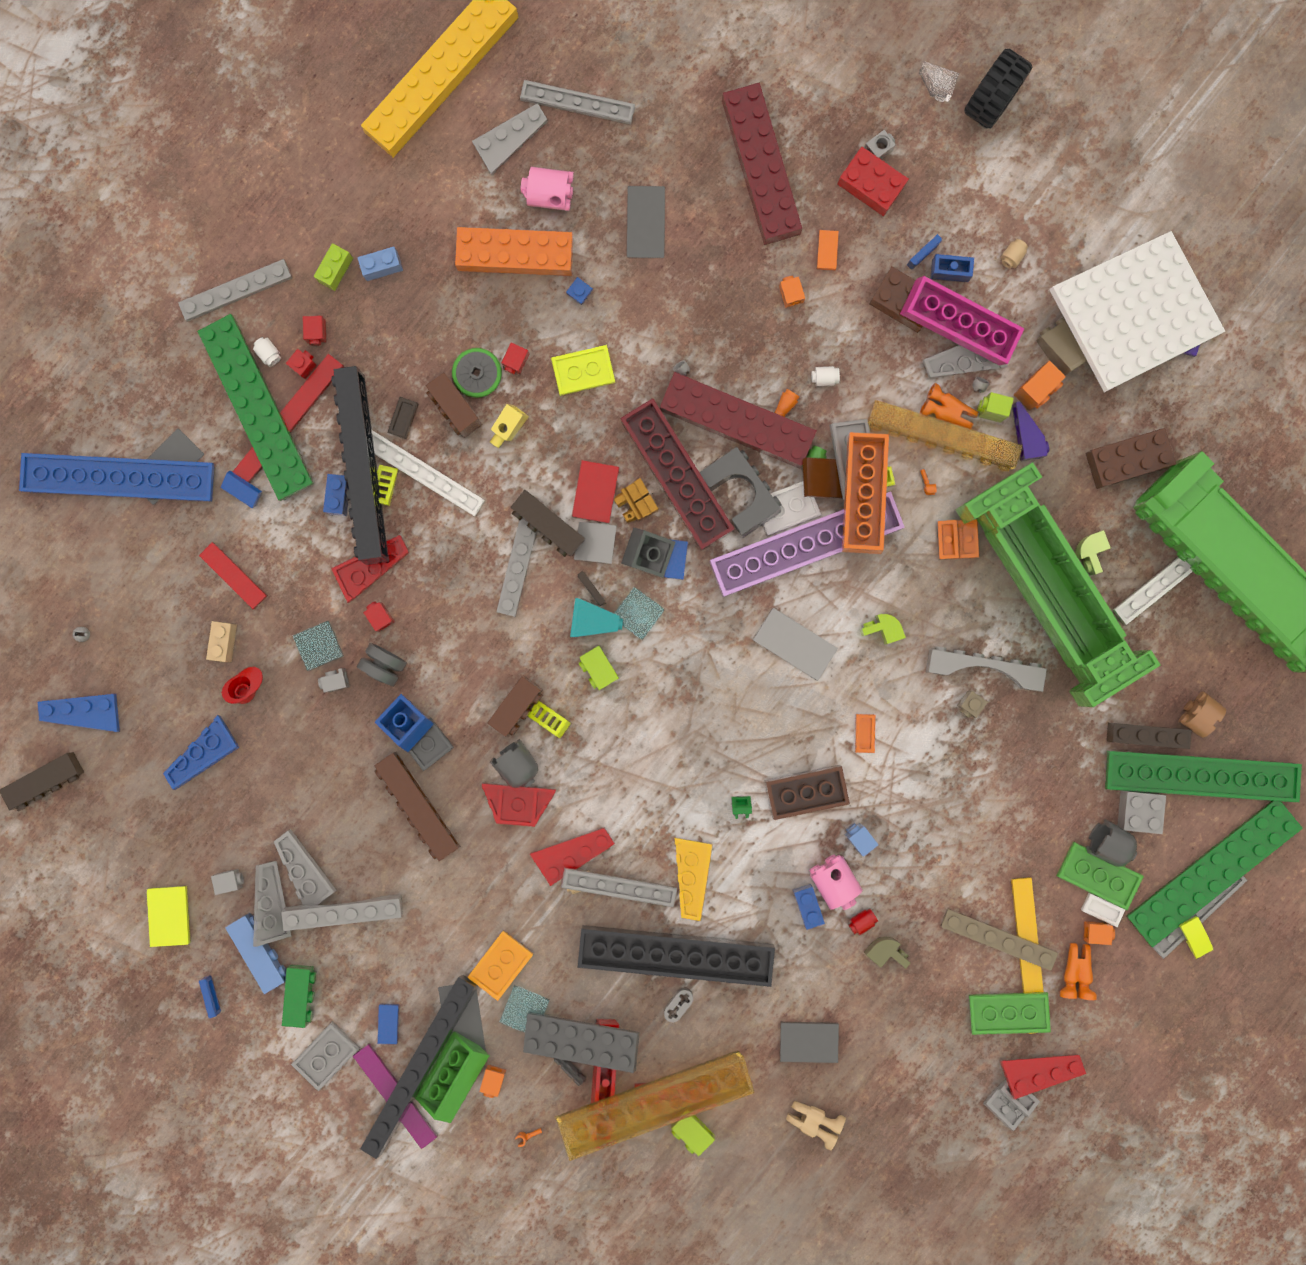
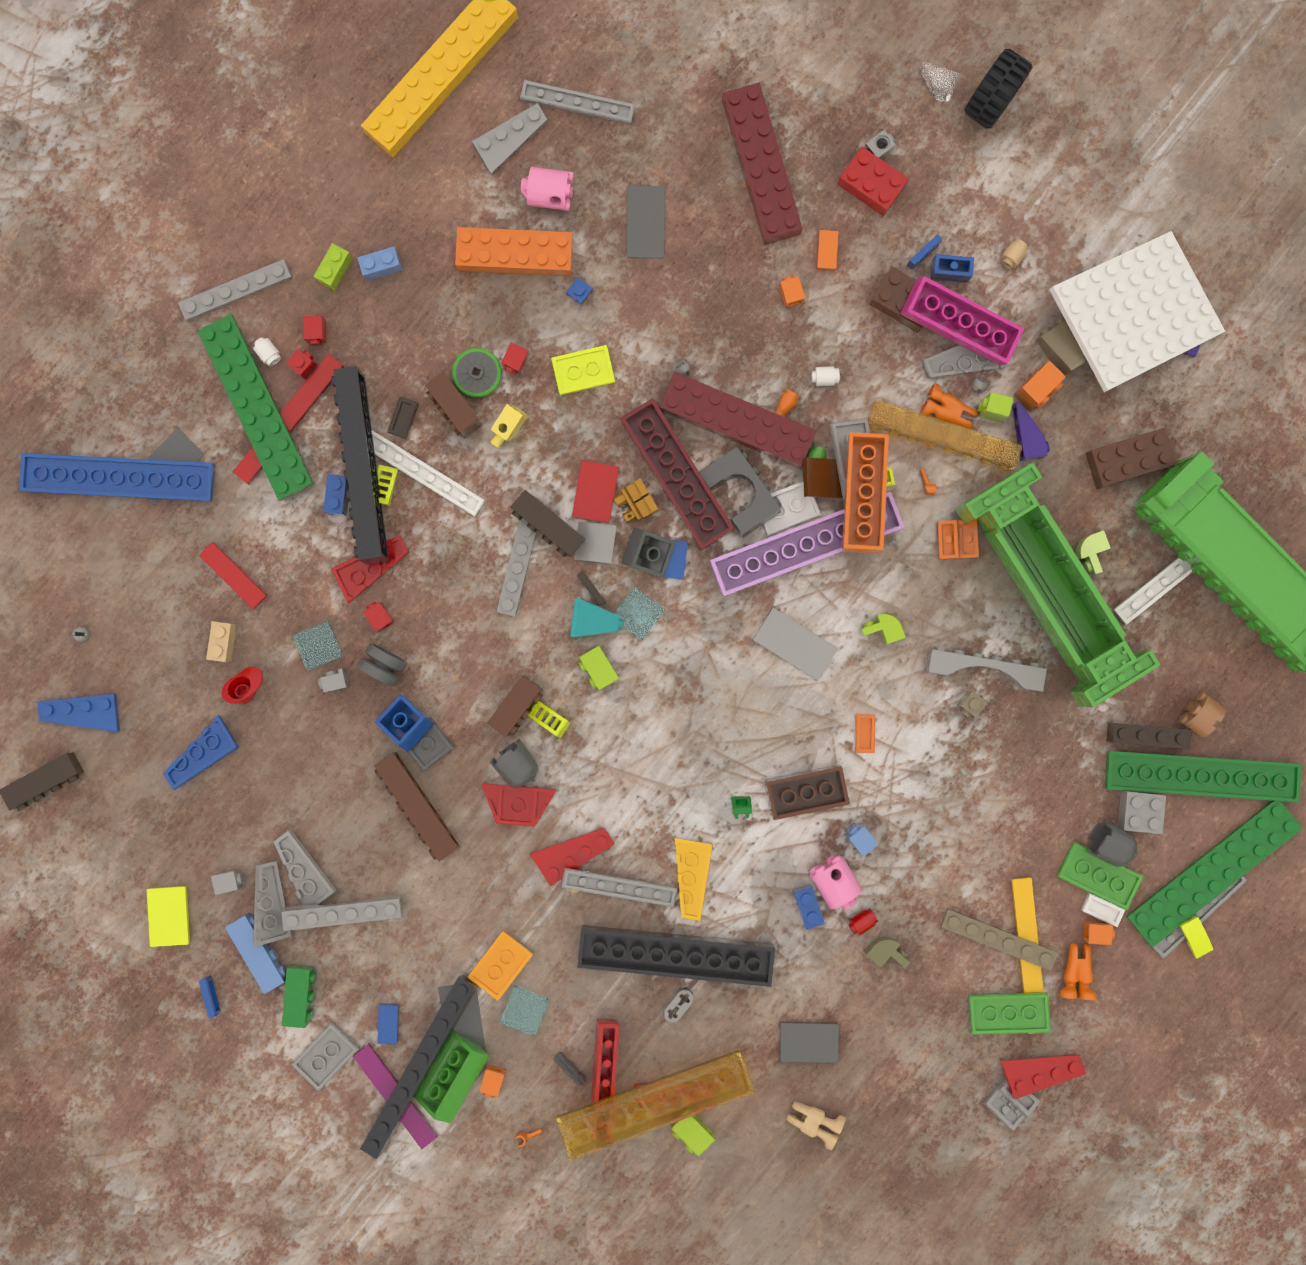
blue tile [220,471,262,508] -> none
dark grey plate [523,1012,640,1073] -> none

